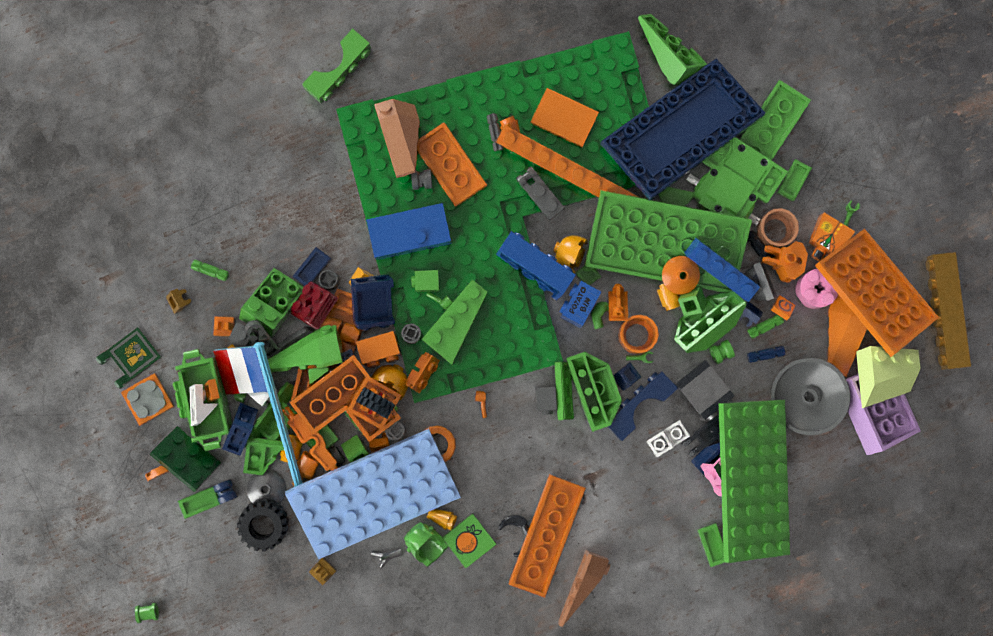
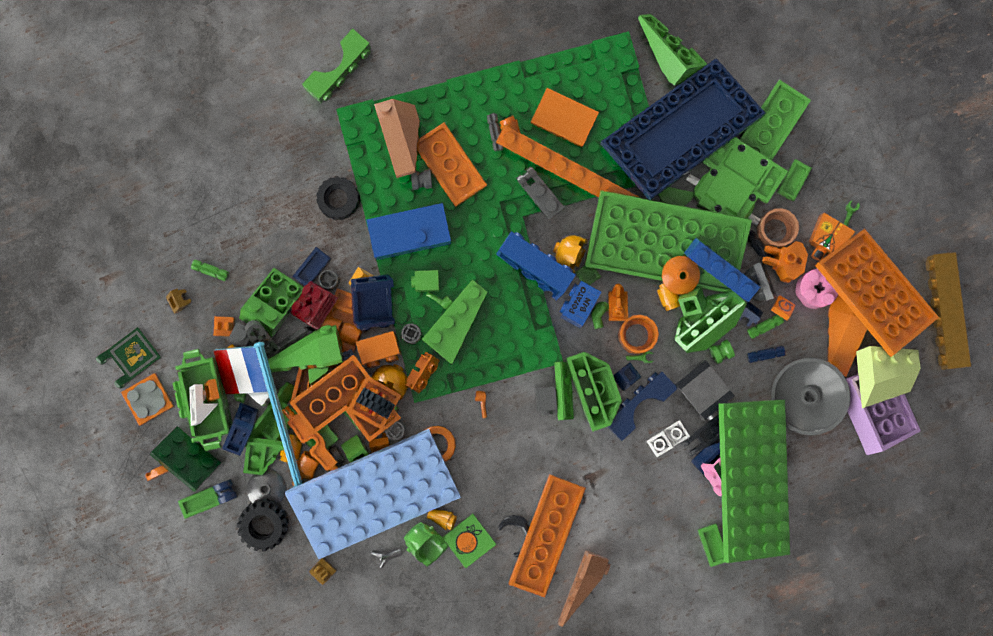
bright green bush [135,603,159,623] -> none
none -> black tyre [316,176,360,220]

